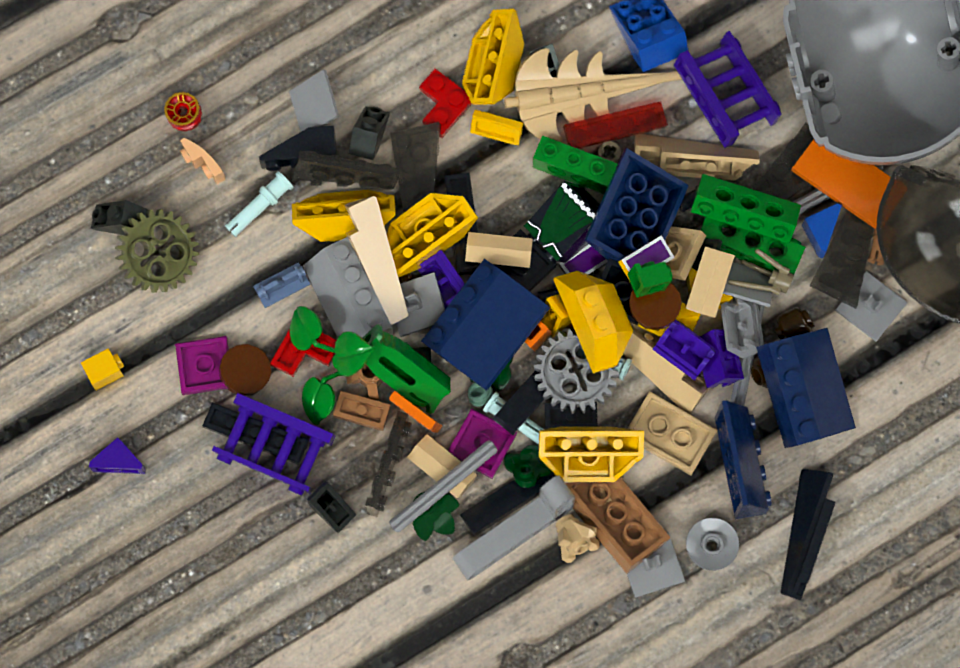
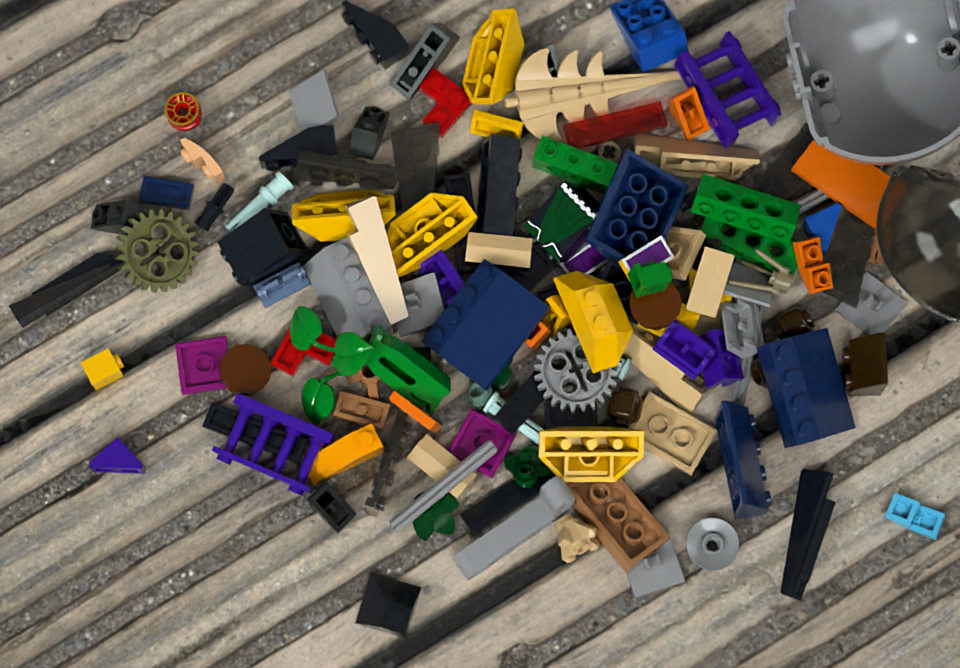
none -> black wedge [9,253,123,328]
none -> dark blue tile [139,176,195,211]
none -> black axle [194,183,234,232]
none -> black slope [217,208,311,286]
none -> light orange slope [302,423,384,486]
none -> black slope [341,0,410,70]
none -> black slope [355,573,422,639]
none -> pearl dark grey slope [390,23,460,100]
none -> black brick [475,134,522,236]
none -> dark brown head [607,387,644,428]
none -> orange slope [669,86,710,140]
none -> orange slope [793,236,833,294]
none -> dark brown slope [842,332,888,396]
none -> medium azure slope [885,493,946,540]

